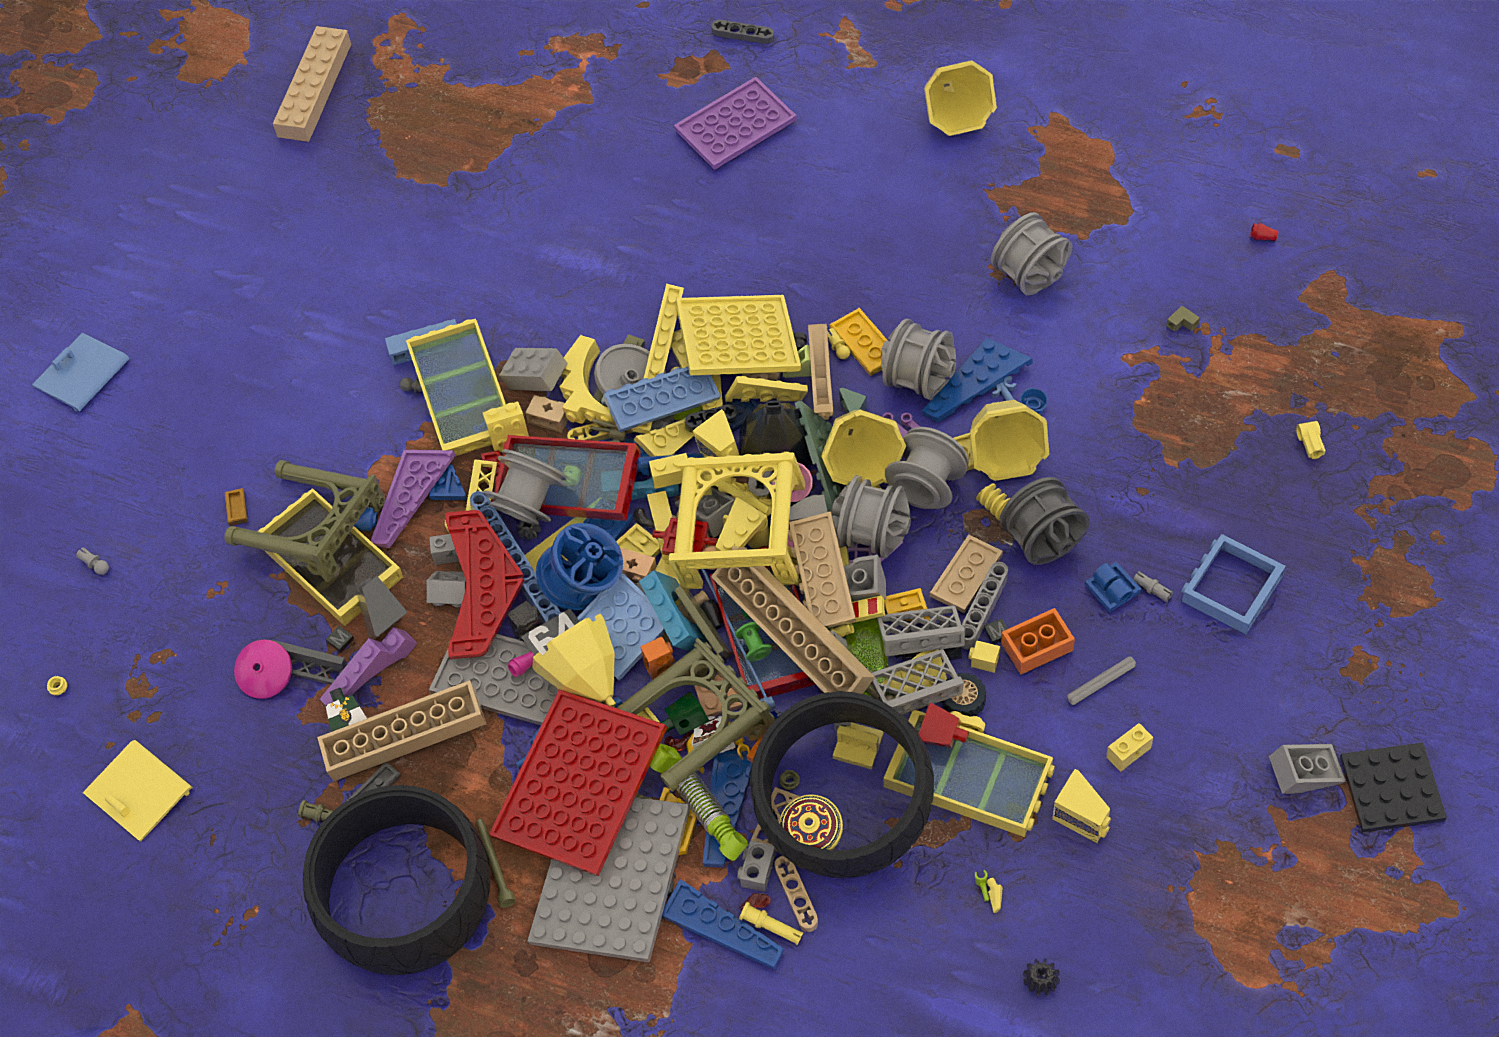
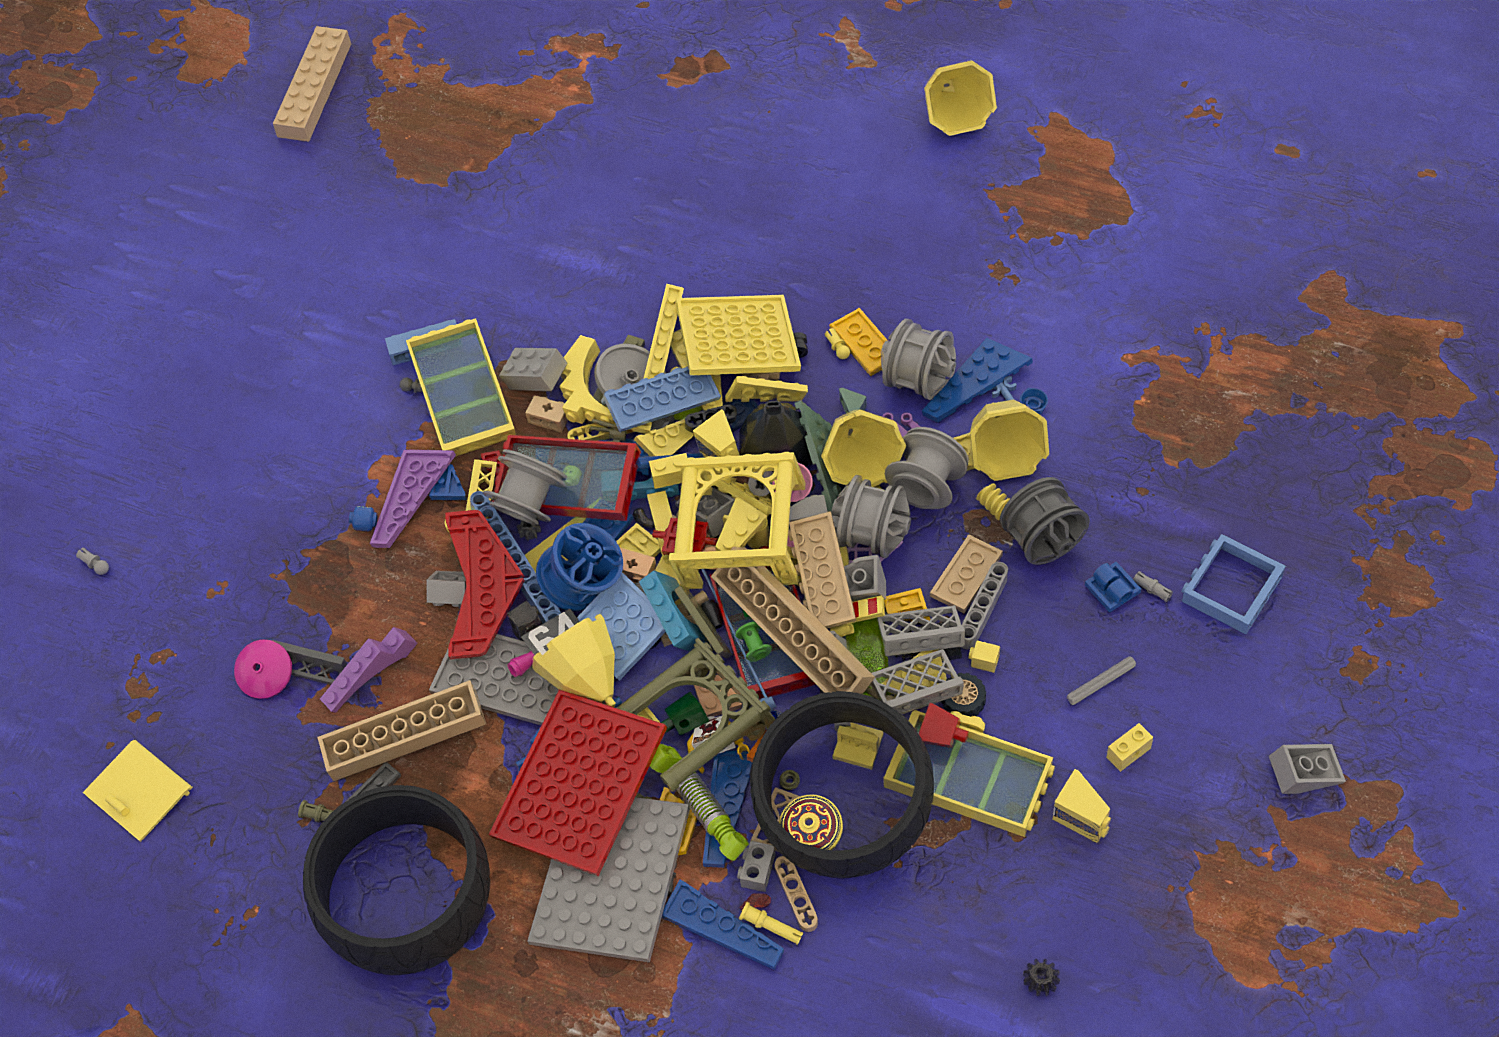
medium blue container [32,333,130,412] -> none
light yellow plate [47,676,67,695] -> none
olive arch [224,460,386,582] -> none
pearl gold tile [225,488,248,526] -> none
clear smoke window [258,488,403,626] -> none
pearl dark grey tile [326,626,354,652] -> none
torso [326,688,367,732] -> none
dark grey slope [357,576,407,640] -> none
light grey brick [430,534,459,565] -> none
olive piece [476,819,516,908] -> none
light yellow bracket [482,402,529,452] -> none
orange brick [640,637,675,680] -> none
clear red arm [664,732,692,751] -> none
medium lavender plate [674,77,797,170] -> none
dark grey beam [711,20,774,44] -> none
yellowish green slope [783,345,812,378] -> none
tan arch [808,323,833,420] -> none
lime hand [975,870,990,902] -> none
pearl dark grey tile [984,619,1008,644] -> none
light yellow bar [986,878,1003,913] -> none
light grey wheel [991,212,1073,295] -> none
orange brick [1001,608,1075,675] -> none
olive piece [1166,306,1200,332] -> none
red cone [1250,222,1278,241] -> none
light yellow piece [1296,421,1325,459] -> none
black plate [1340,742,1447,833] -> none

